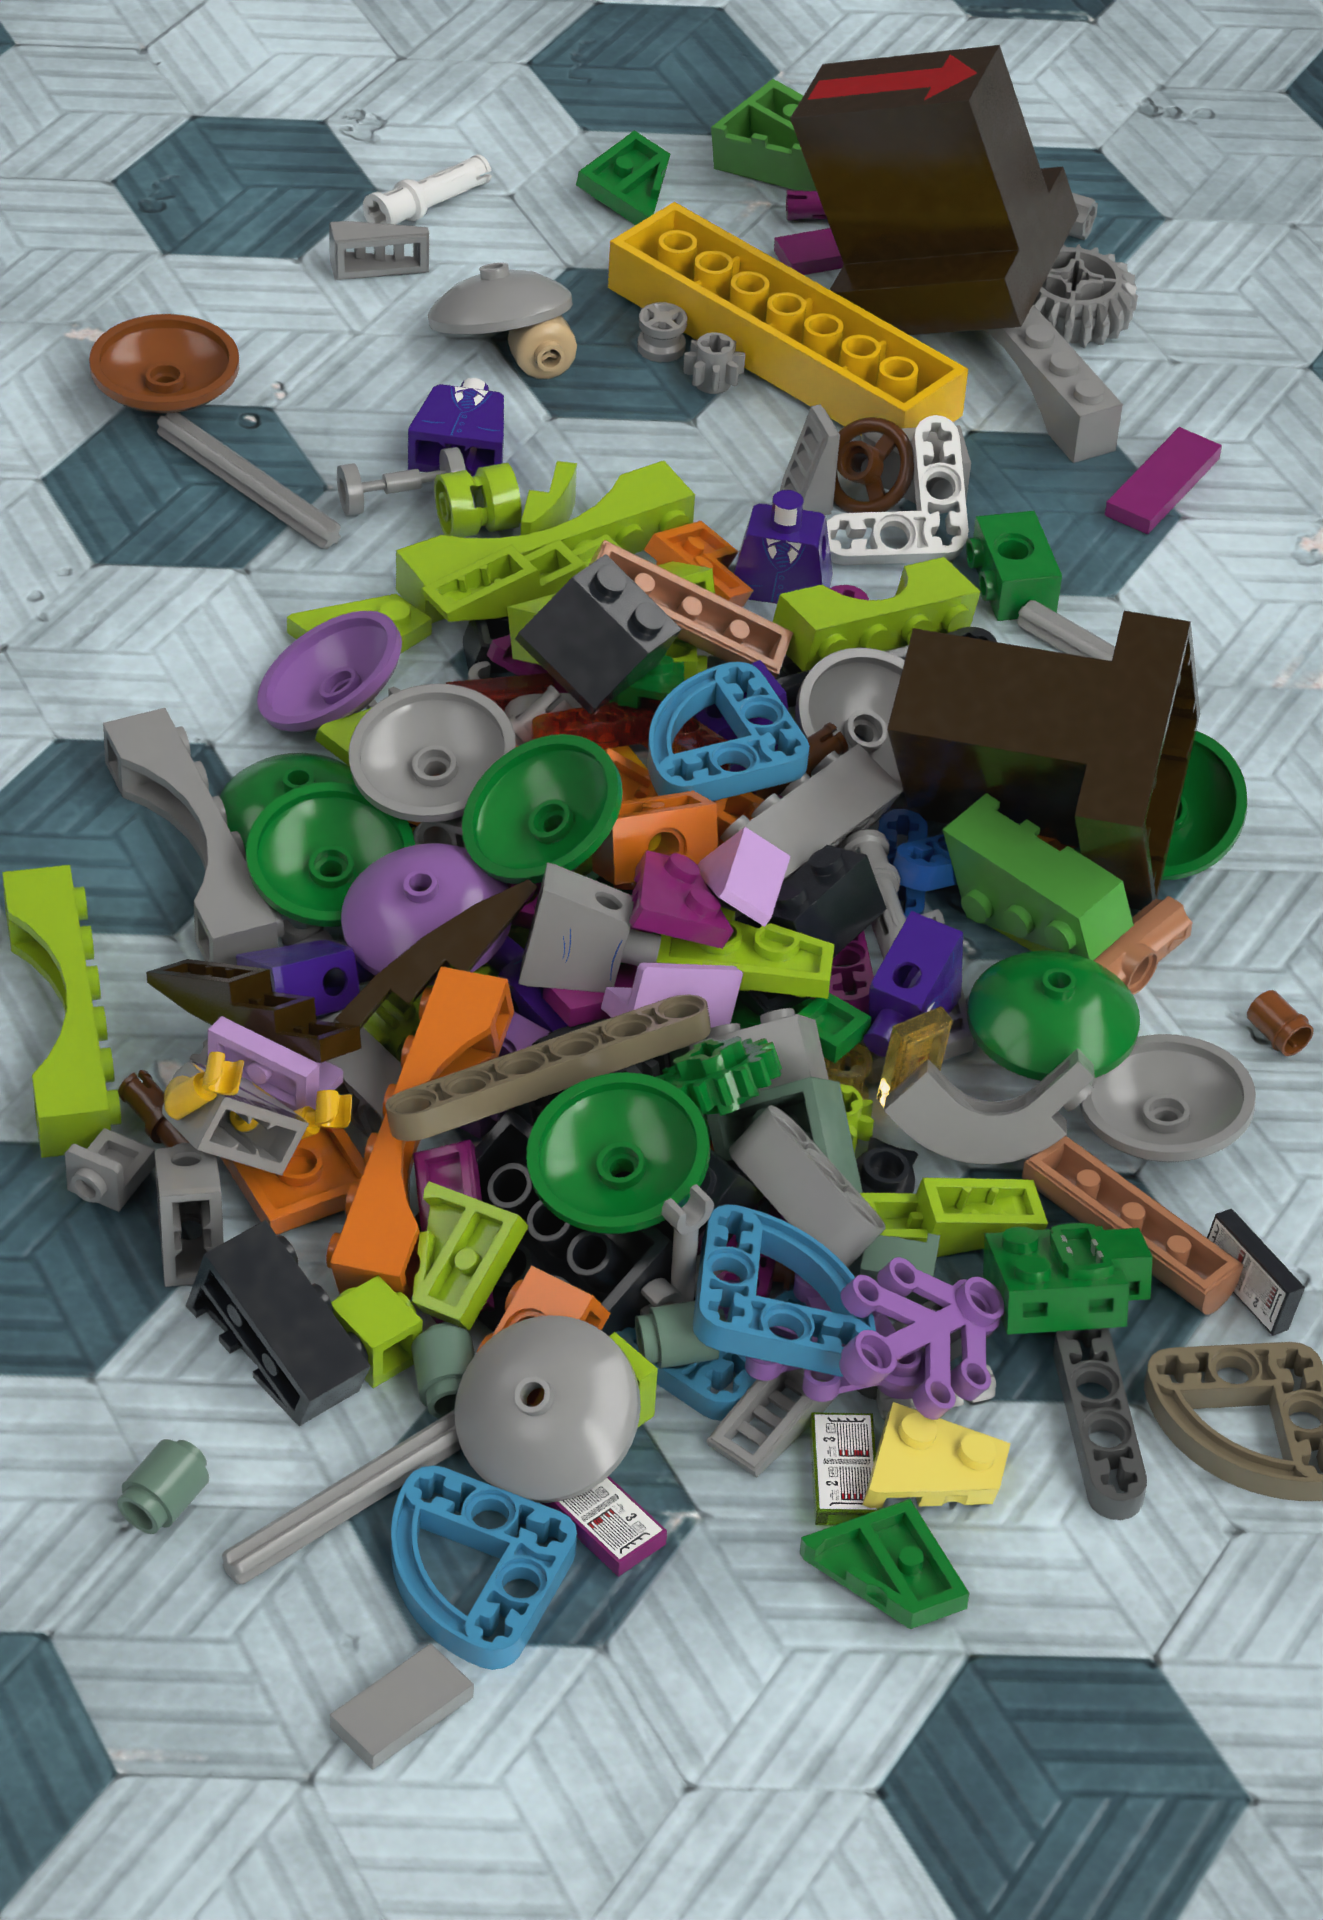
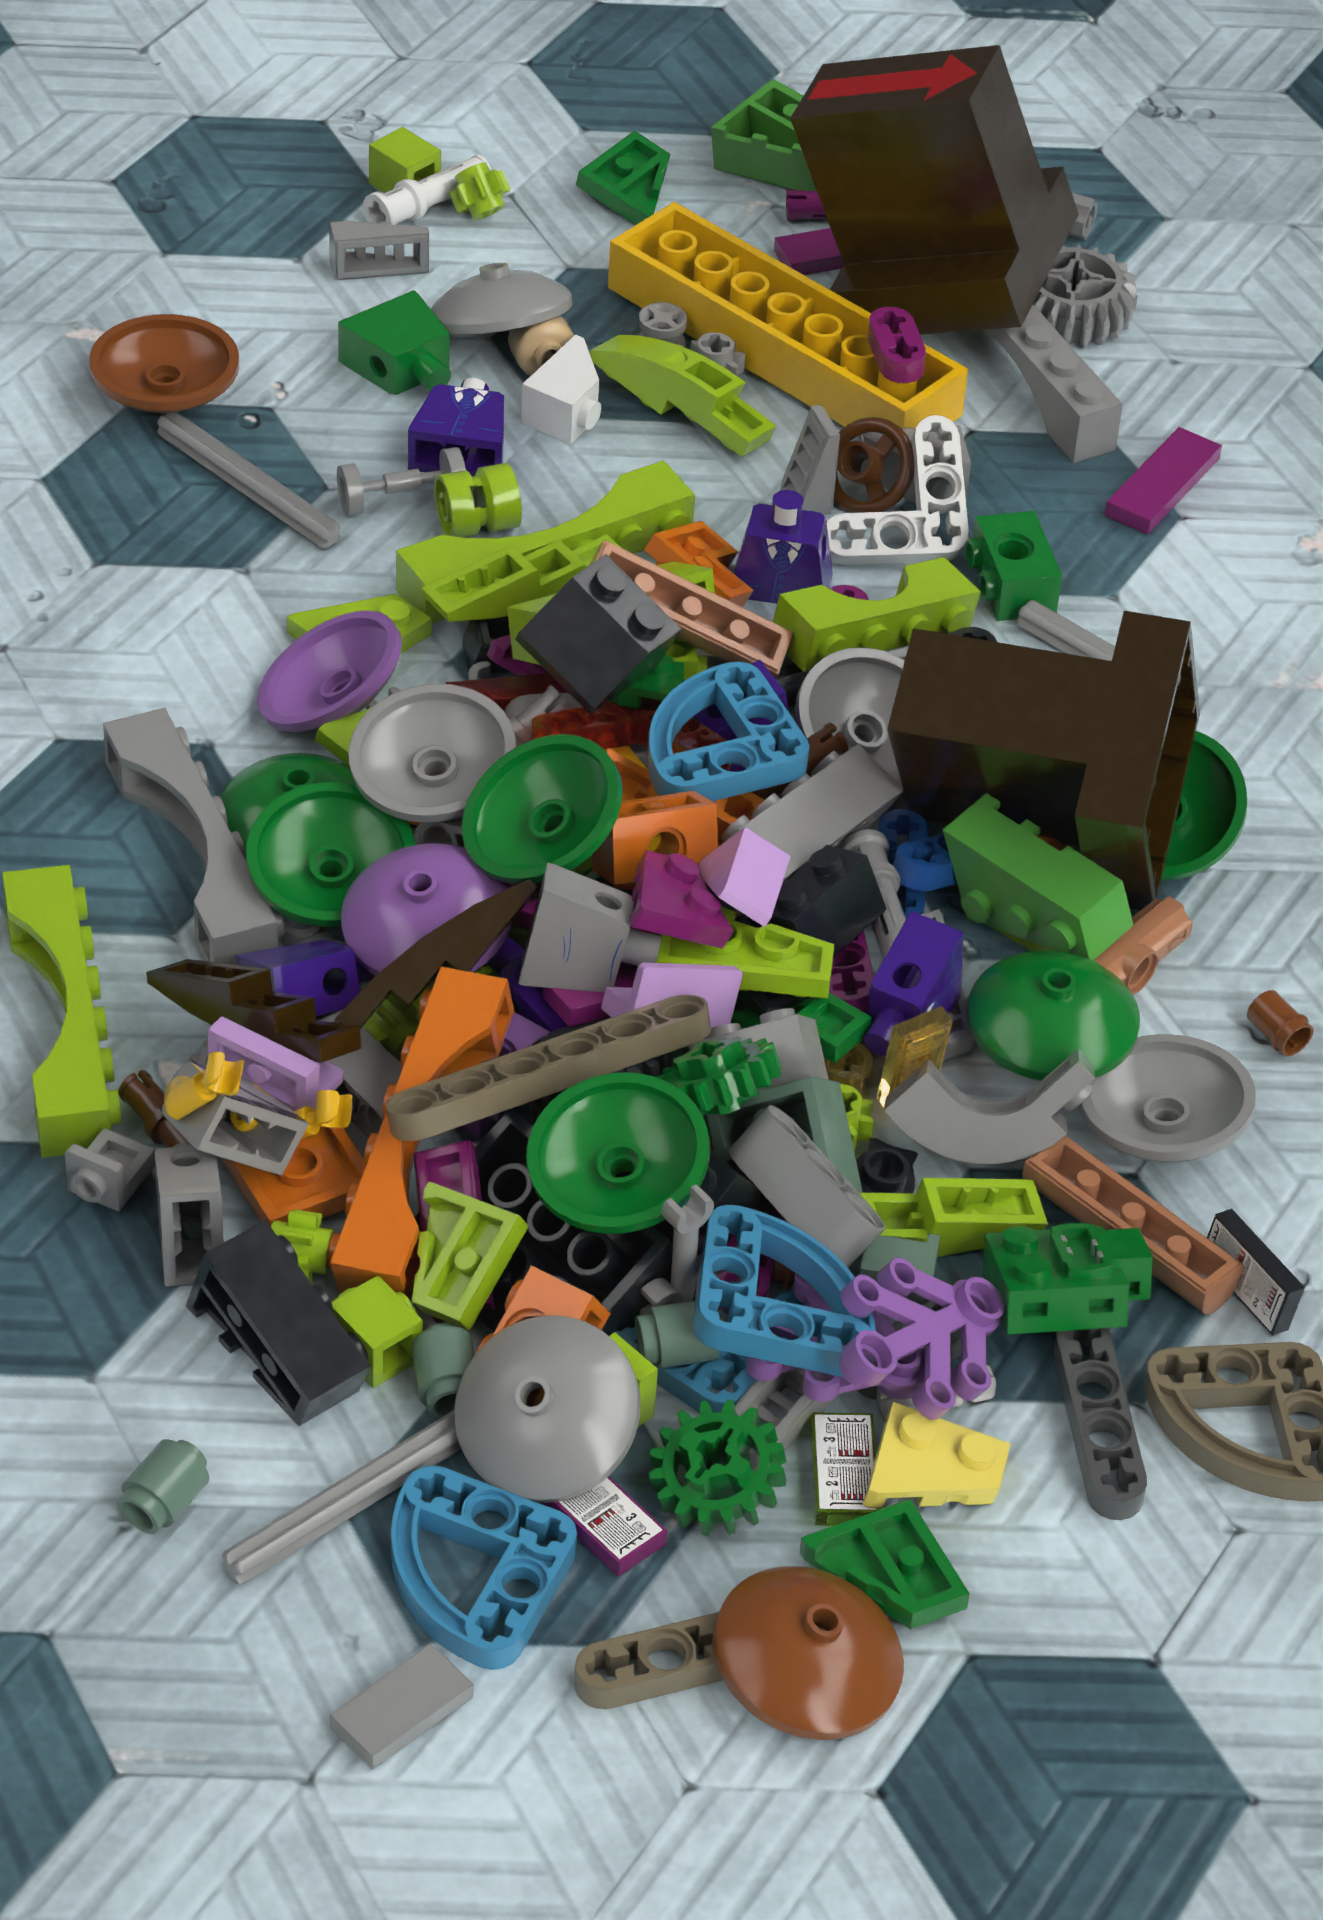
lime slope [521,461,577,535] -> none
none -> lime gear [271,1209,335,1284]
none -> green torso [338,290,451,395]
none -> lime brick [369,127,441,193]
none -> lime gear [449,162,511,220]
none -> white slope [521,335,601,444]
none -> dark tan beam [574,1612,723,1709]
none -> lime slope [589,335,776,457]
none -> green gear [649,1400,787,1536]
none -> dark orange dish [713,1566,904,1740]
none -> magenta beam [868,307,926,383]

